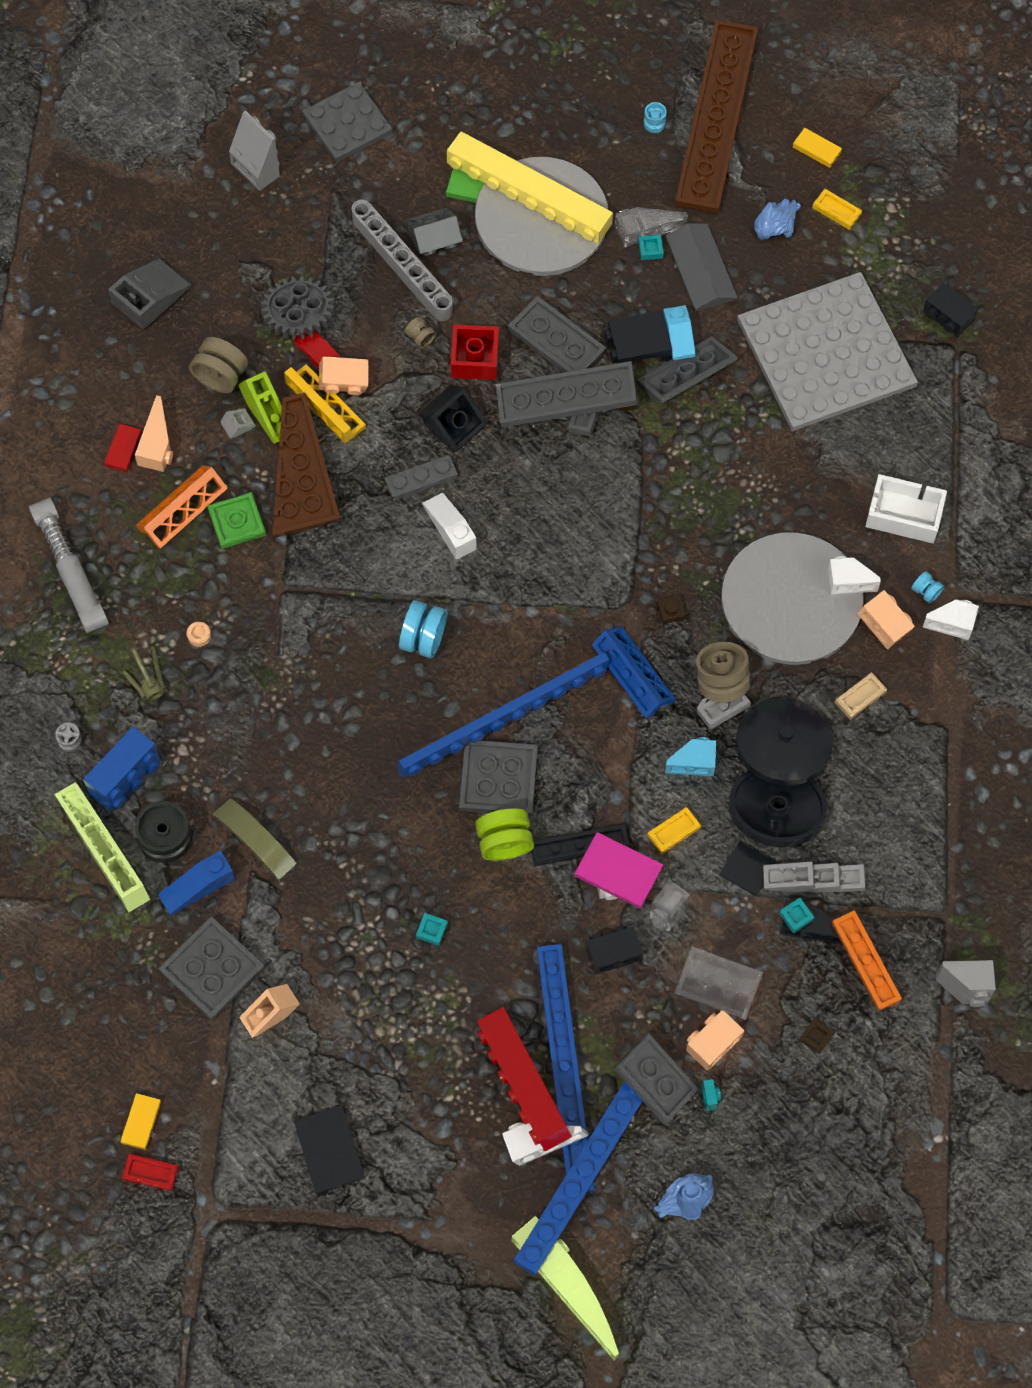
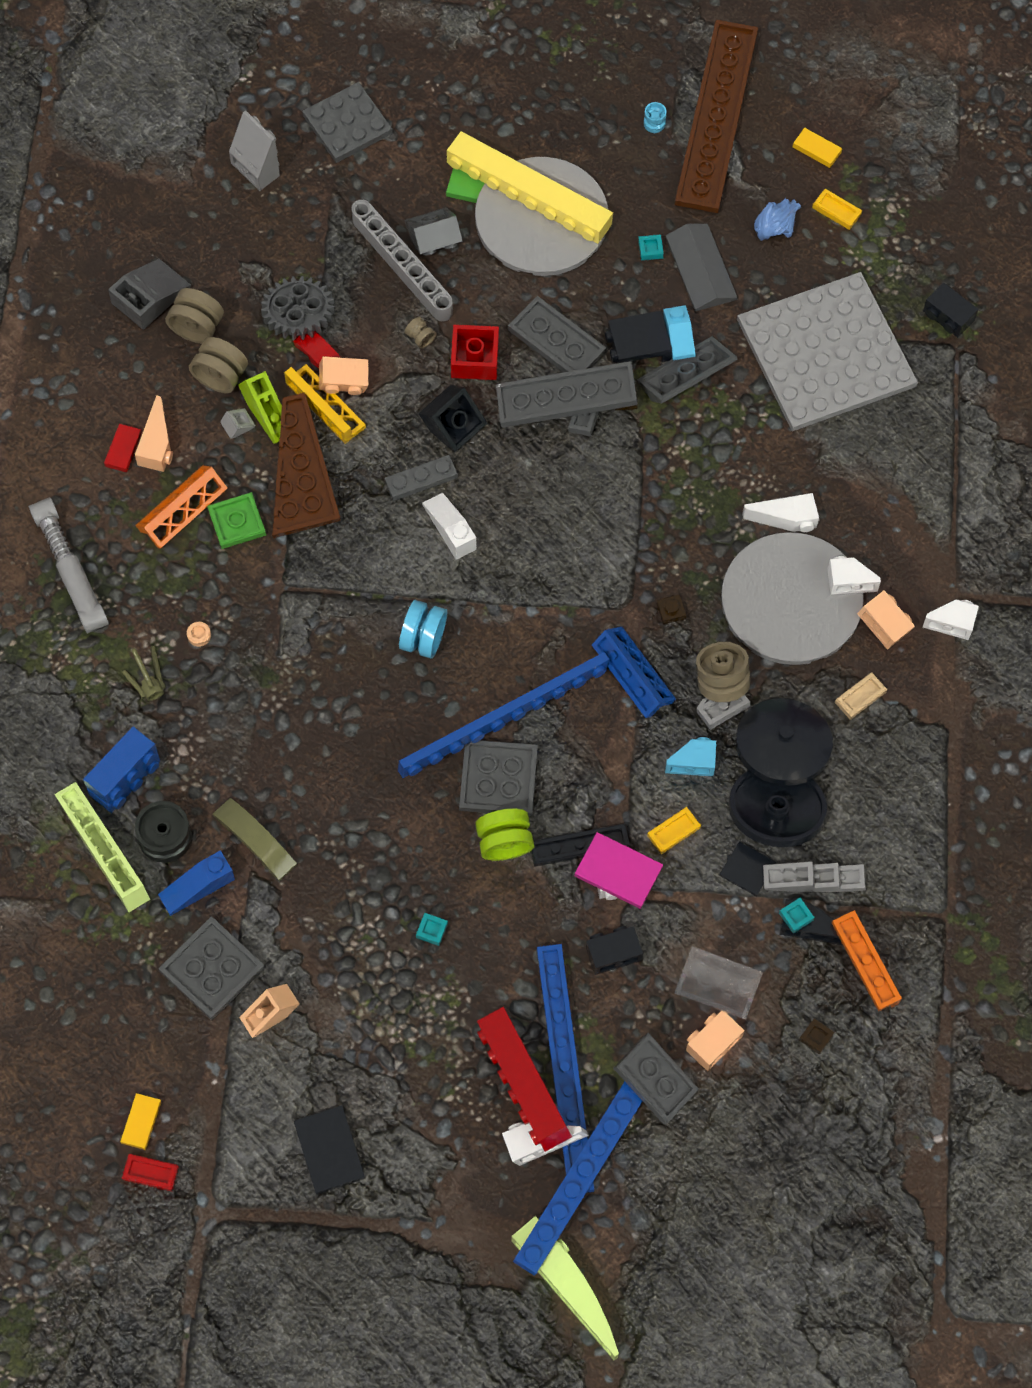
light grey wheel [55,723,82,752] -> none
clear slope [615,207,688,247] -> none
clear brick [649,880,690,932] -> none
medium blue hair [654,1173,714,1220] -> none
teal plate [702,1079,721,1111] -> none
white piece [865,474,947,544] -> none
medium azure wheel [911,571,945,604] -> none
light grey slope [935,960,996,1007] -> none
none -> dark tan wheel [165,288,224,344]
none -> white slope [742,493,819,532]

